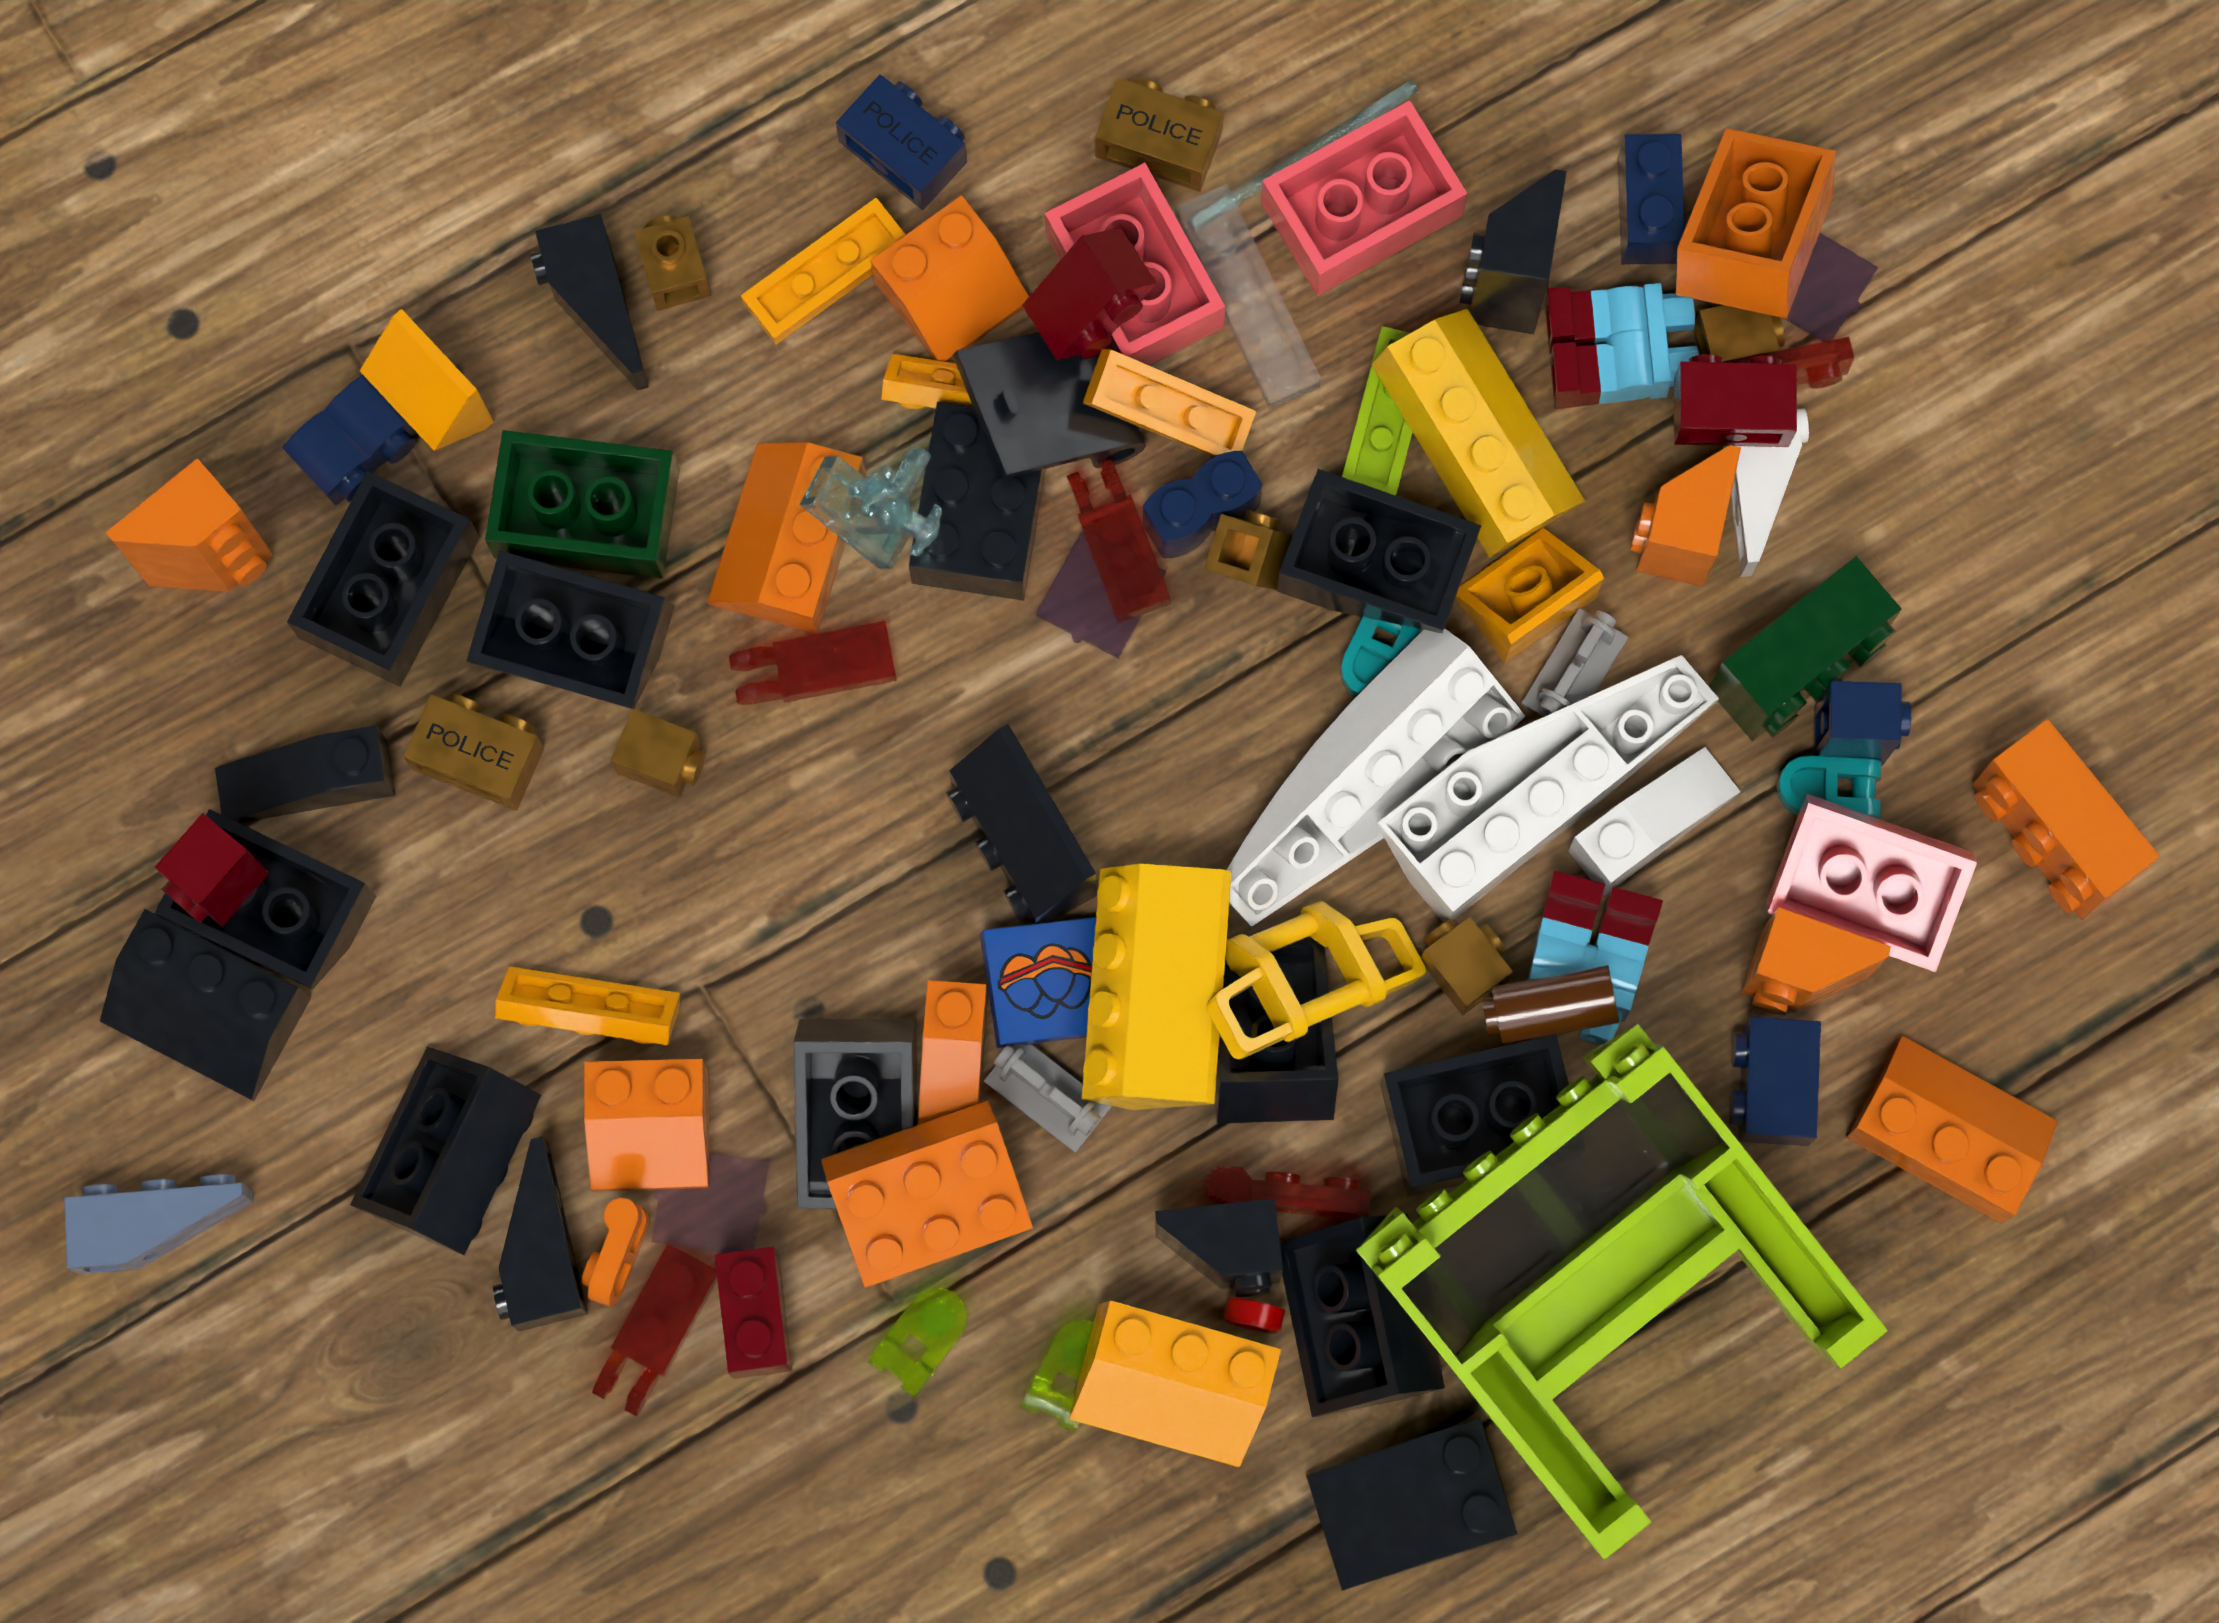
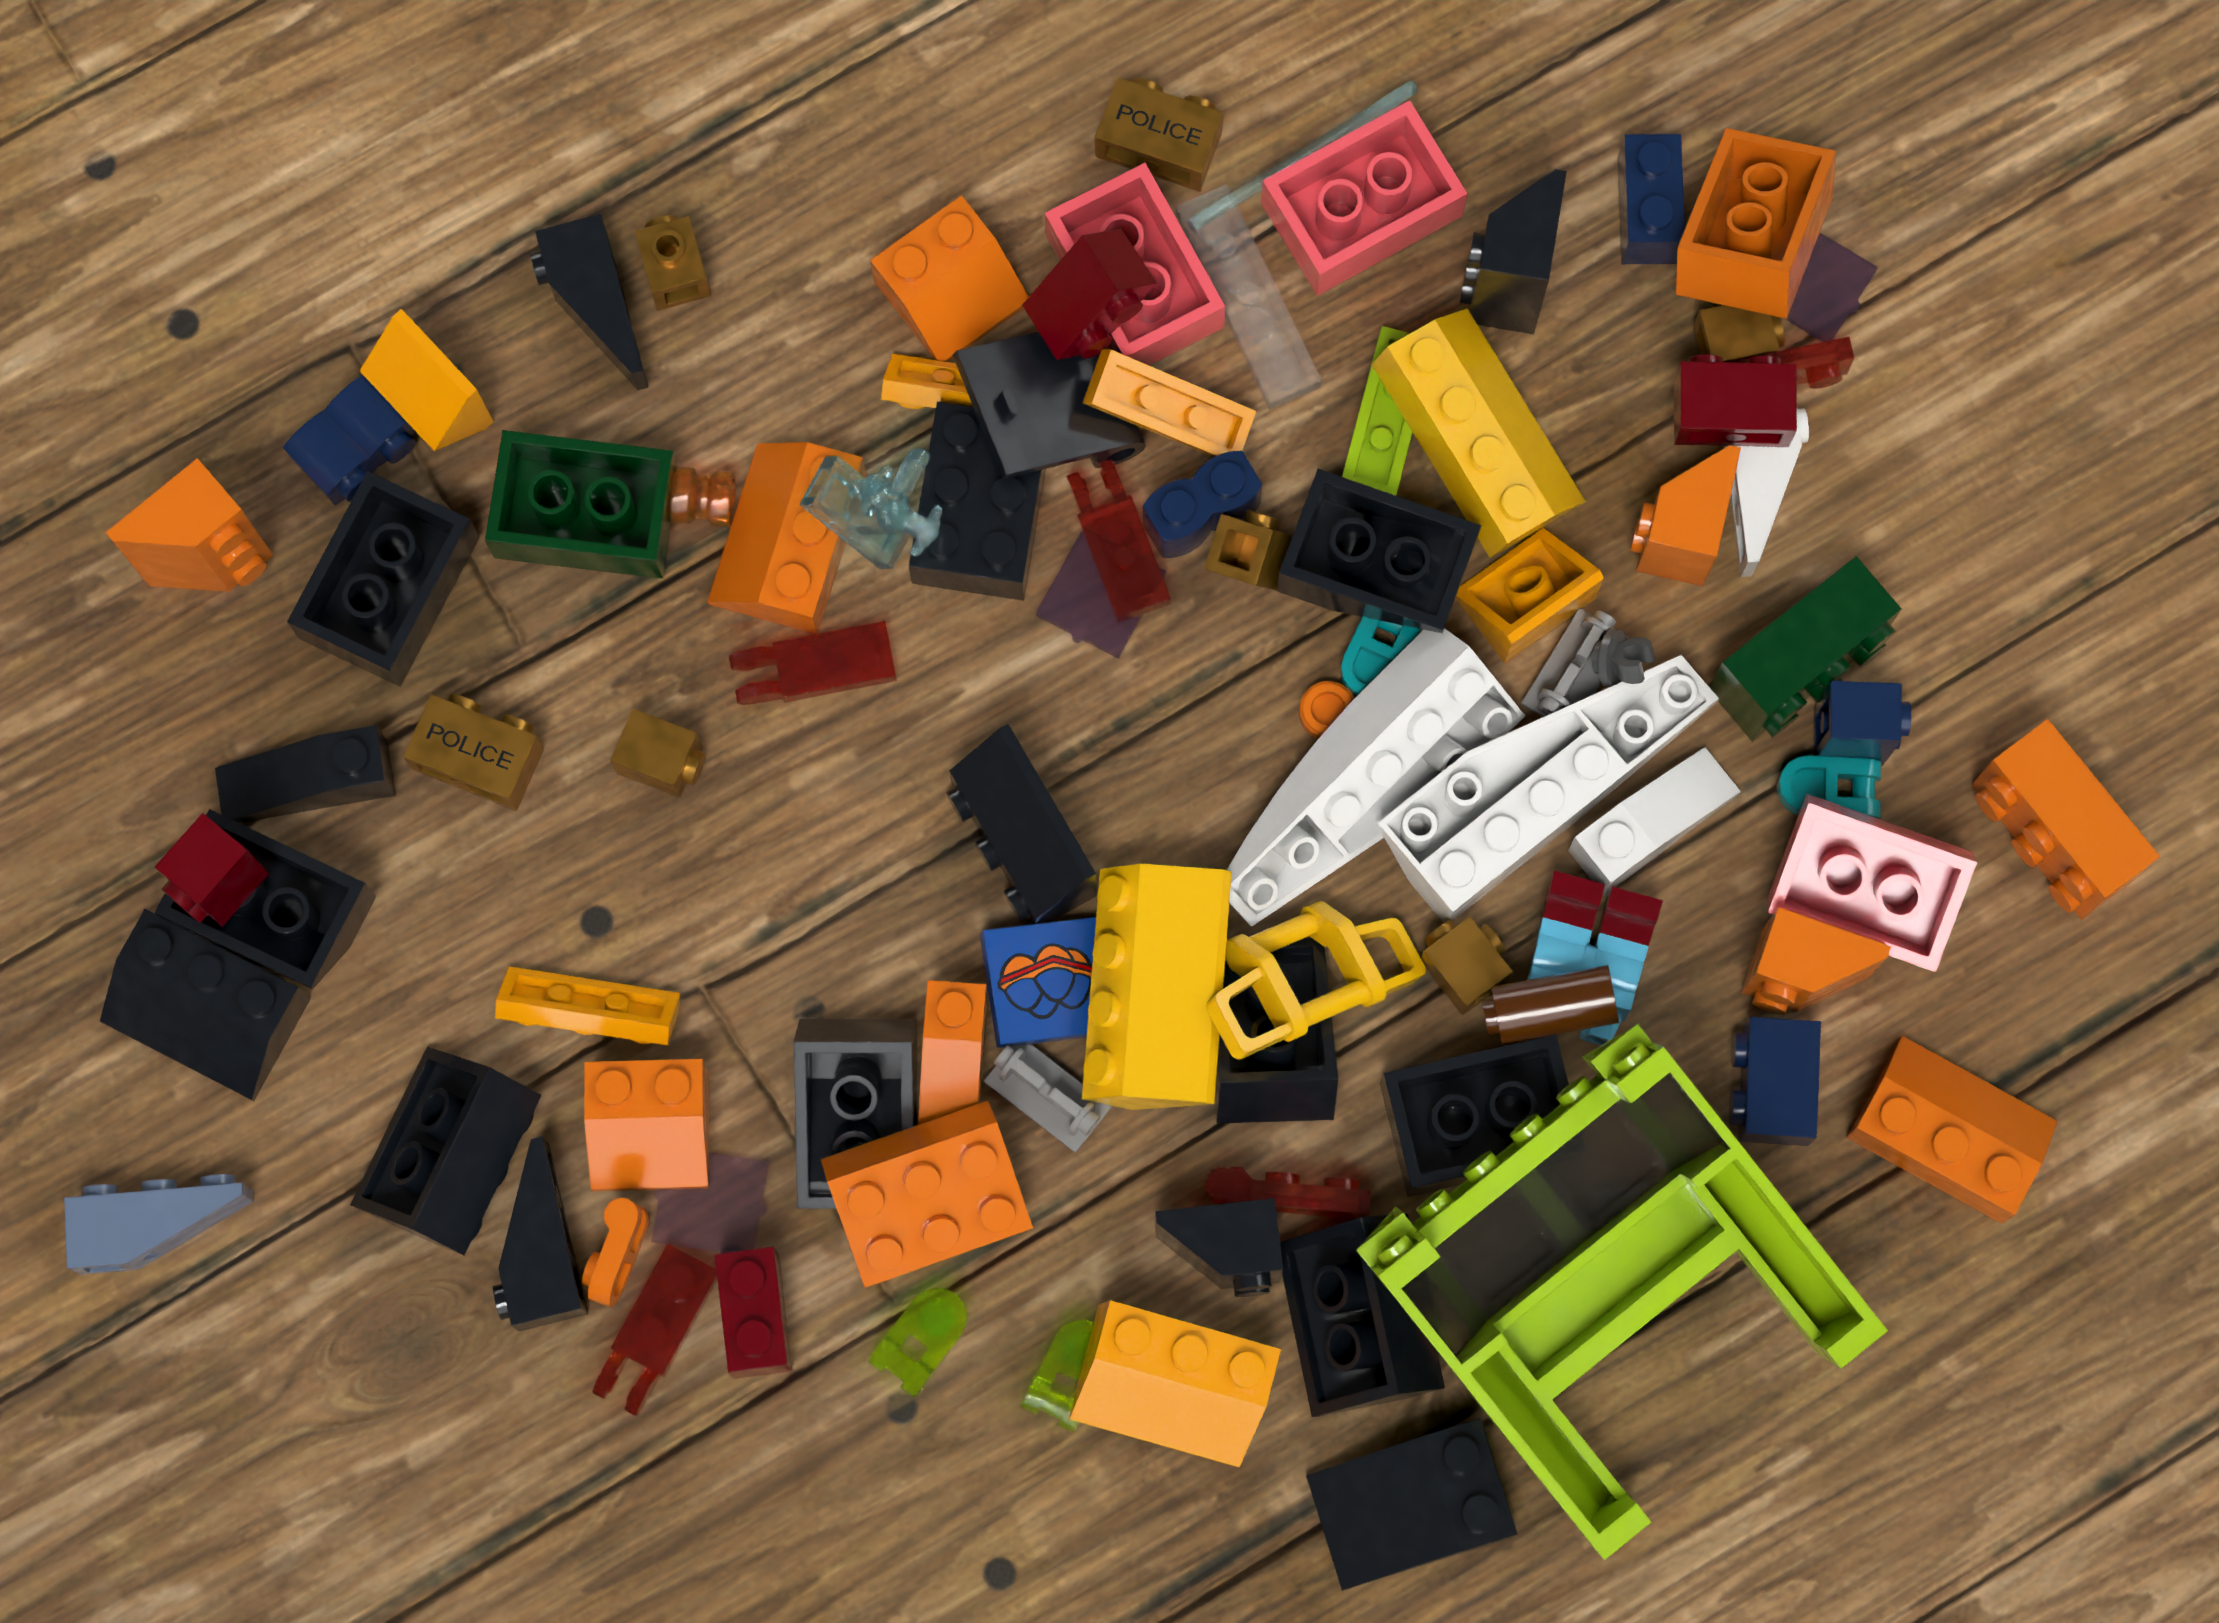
black slope [466,550,675,710] -> none
light orange plate [740,198,906,345] -> none
dark blue brick [836,74,967,211] -> none
red tile [1223,1298,1285,1334] -> none
medium azure hips [1545,283,1699,409] -> none
none -> clear orange wheel [671,466,736,528]
none -> orange tile [1299,681,1355,740]
none -> dark grey plate [1592,629,1655,687]

